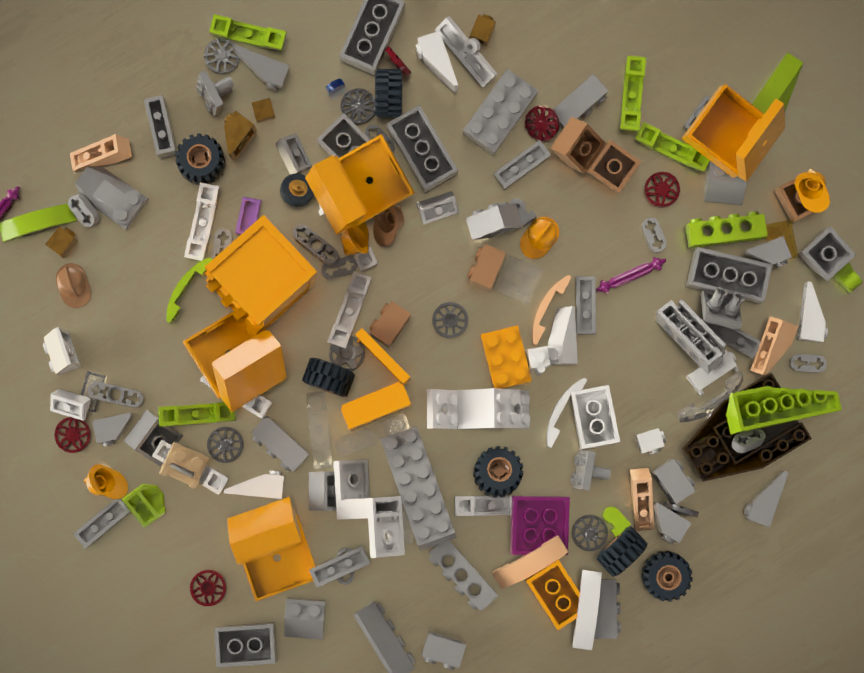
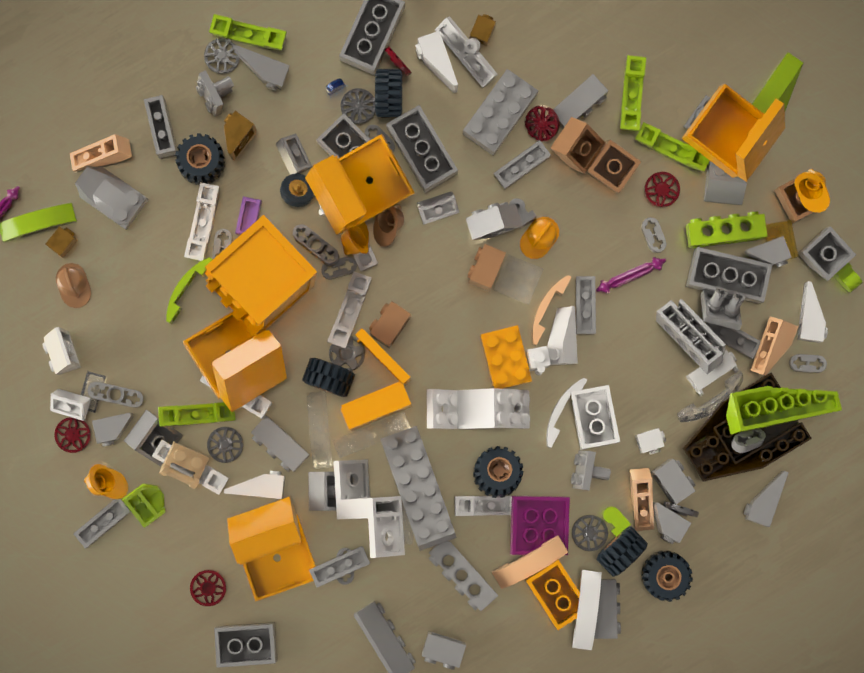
light grey beam [68,194,99,227] -> none
pearl gold tile [252,98,275,122] -> none
light grey slope [284,598,326,640] -> none
flat silver wheel [432,302,468,338] -> none

